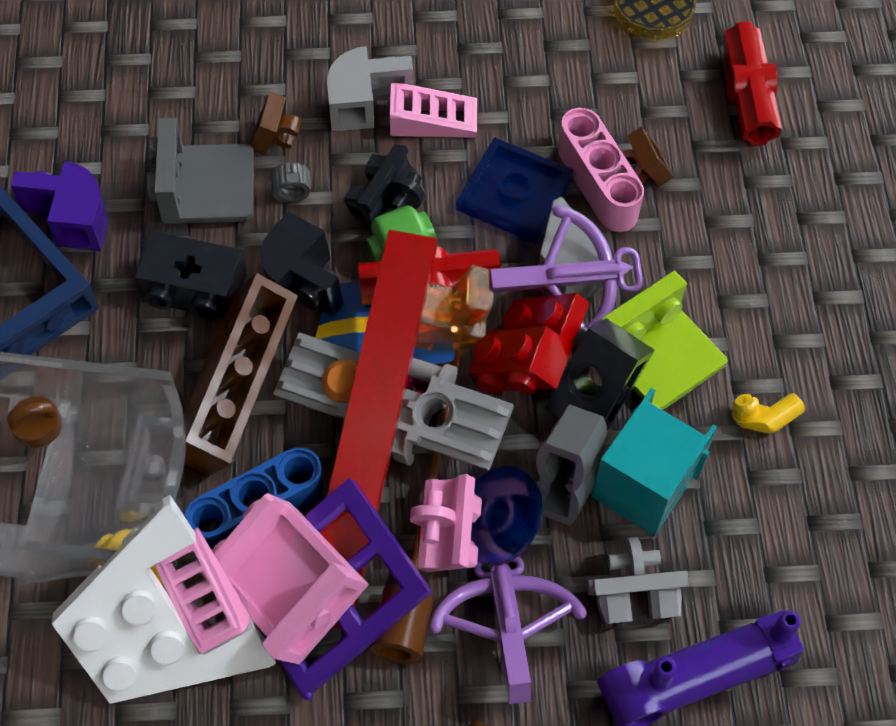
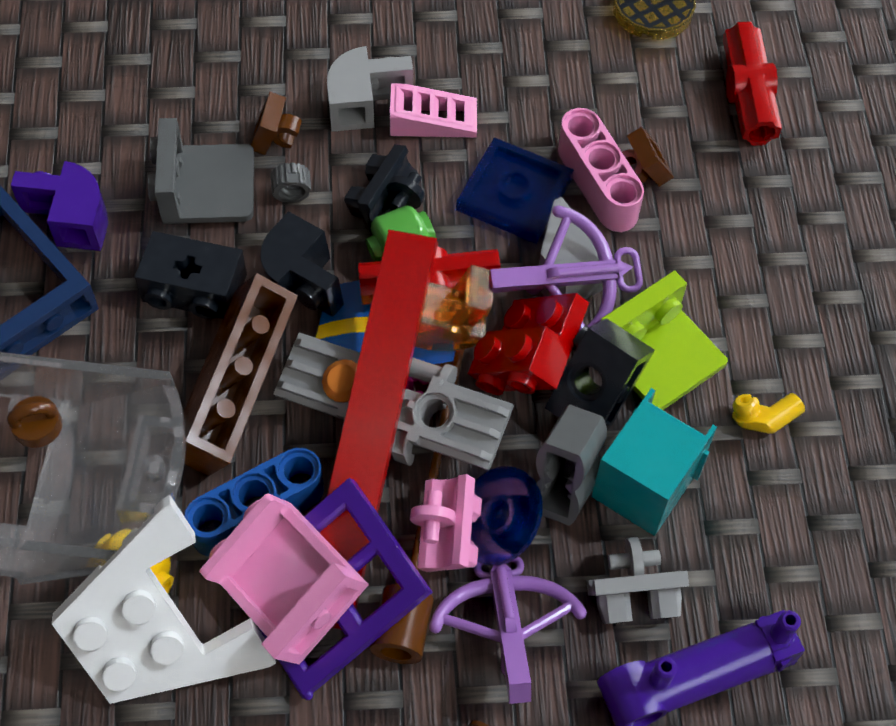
bright pink slope [155,527,251,654] -> none

